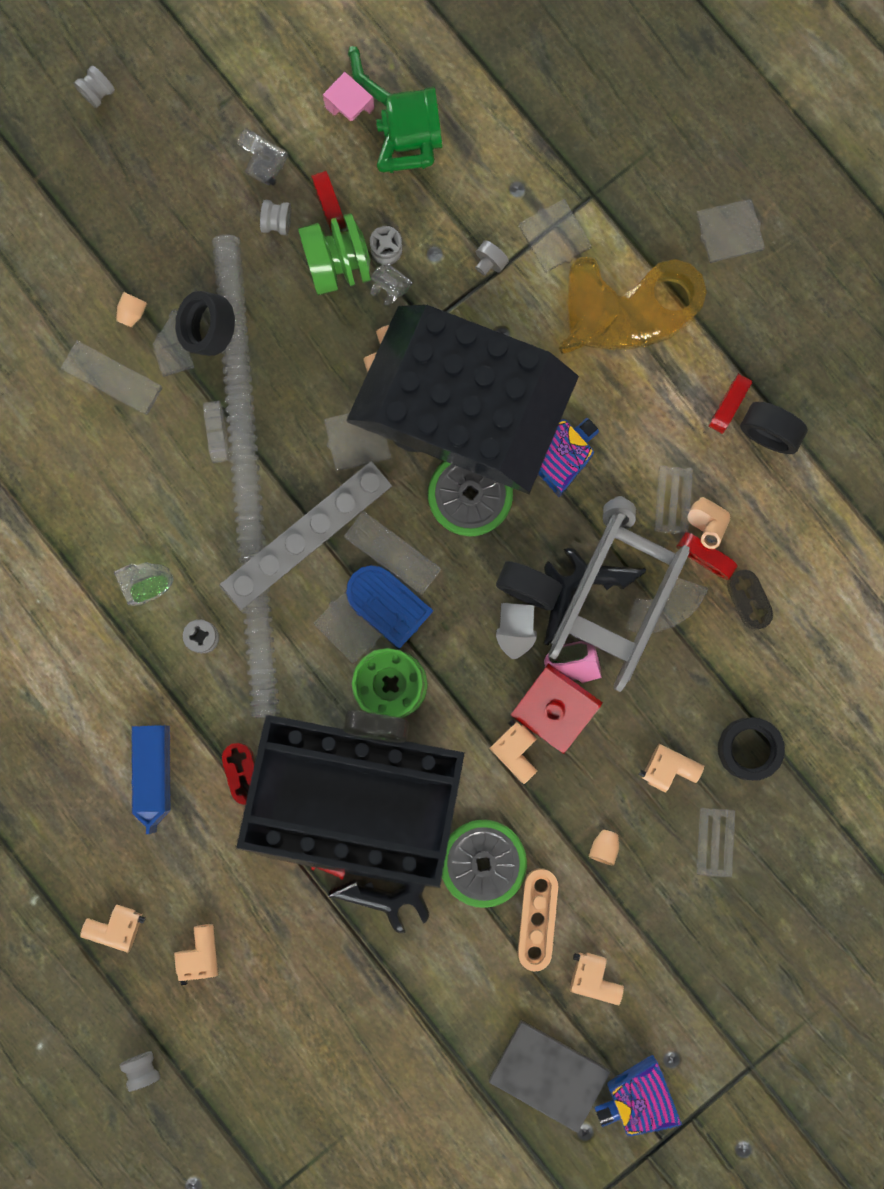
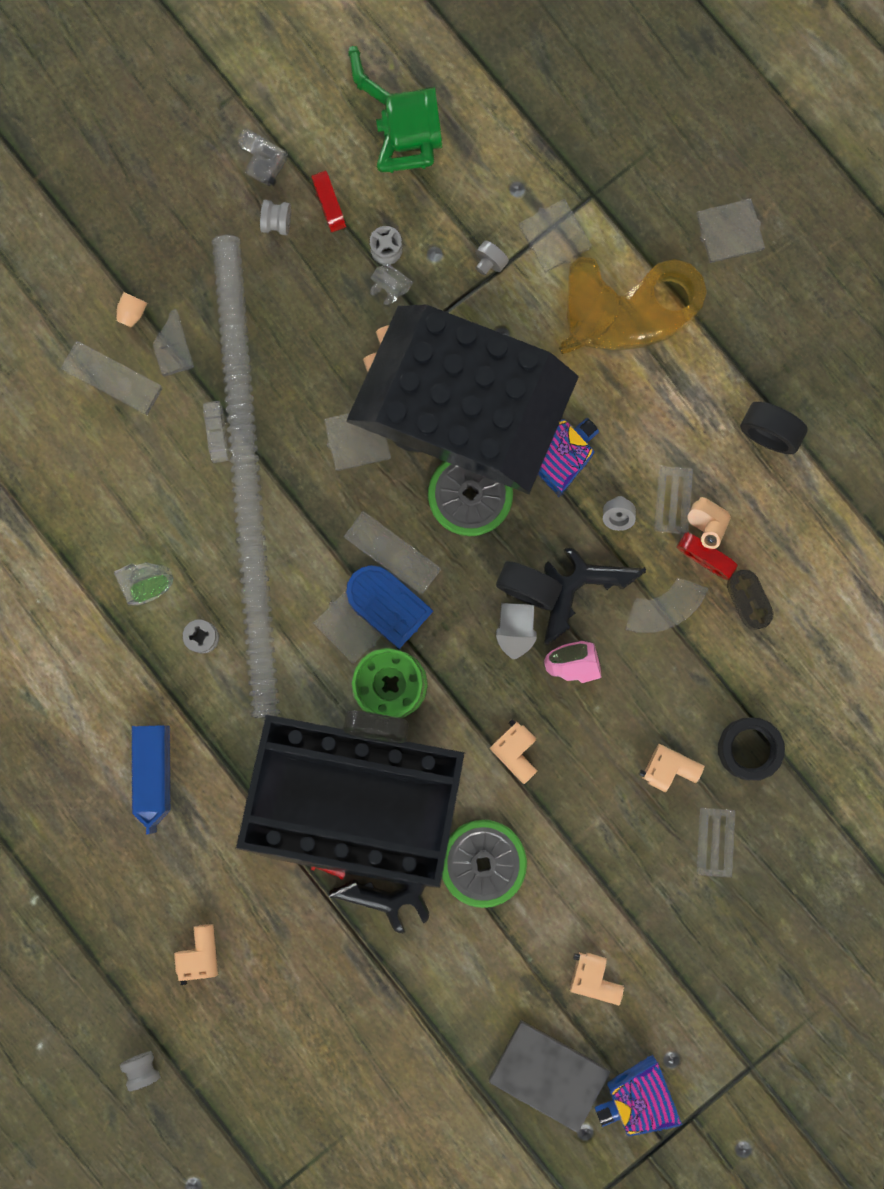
light grey wheel [74,65,115,108] -> none
light nougat piece [80,904,146,953] -> none
black tyre [175,291,235,356] -> none
light grey plate [219,461,392,611] -> none
red beam [222,743,255,805] -> none
bright green wheel [298,213,371,296] -> none
bright pink panel [323,72,374,121] -> none
plate [510,663,603,754] -> none
light nougat plate [518,868,558,971] -> none
light grey piece [548,513,690,692] -> none
light nougat hose [589,830,619,866] -> none
red beam [708,373,753,434] -> none

